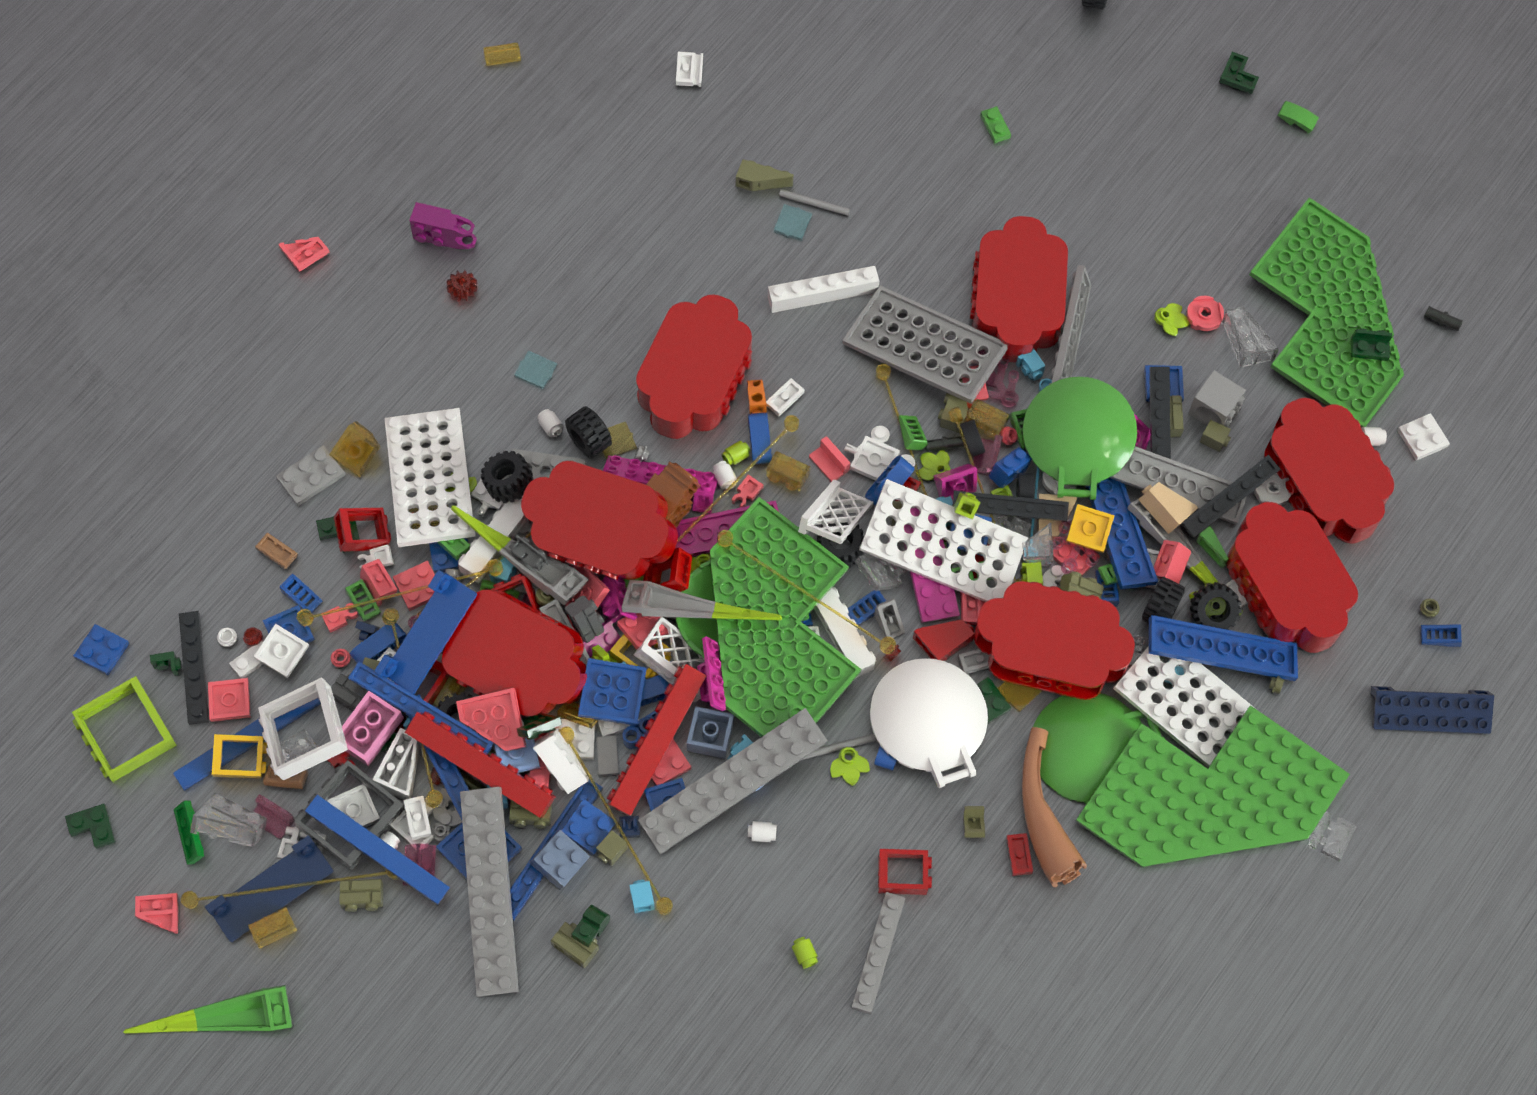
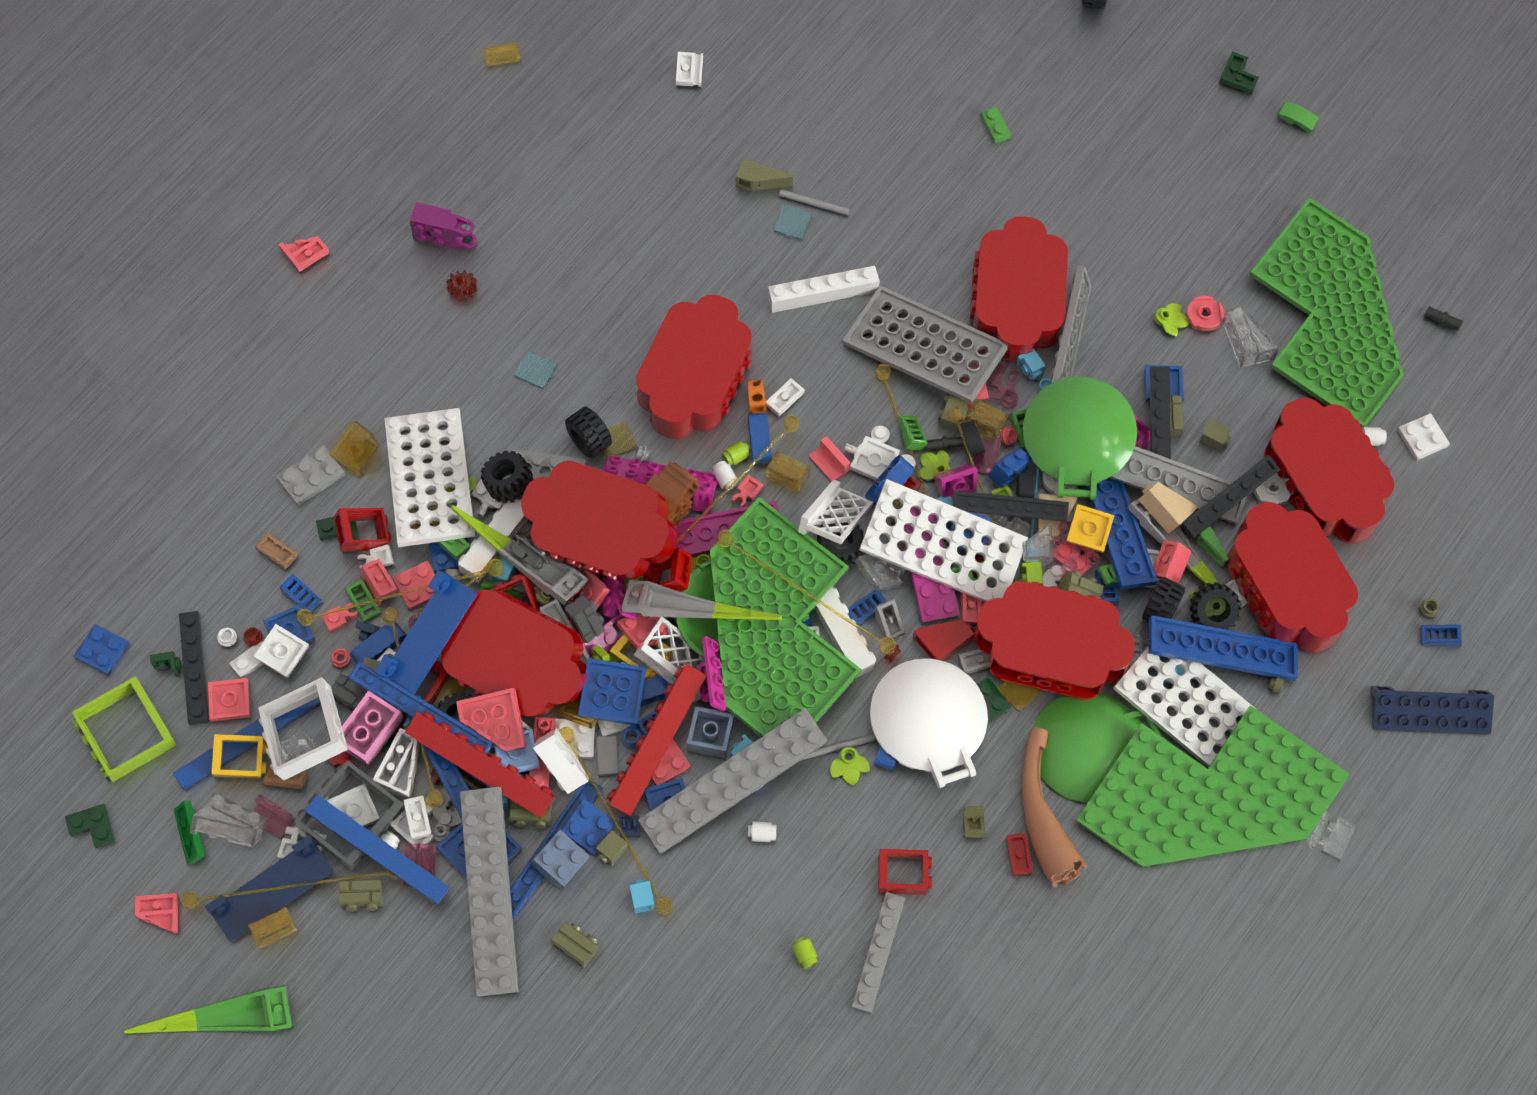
plate [517,713,562,740] -> none
white brick [537,409,564,437] -> none
dark green brick [571,905,610,947] -> none
lime brick [954,492,980,520] -> none
light grey brick [1188,370,1246,428] -> none
dark green bracket [1351,328,1392,361] -> none

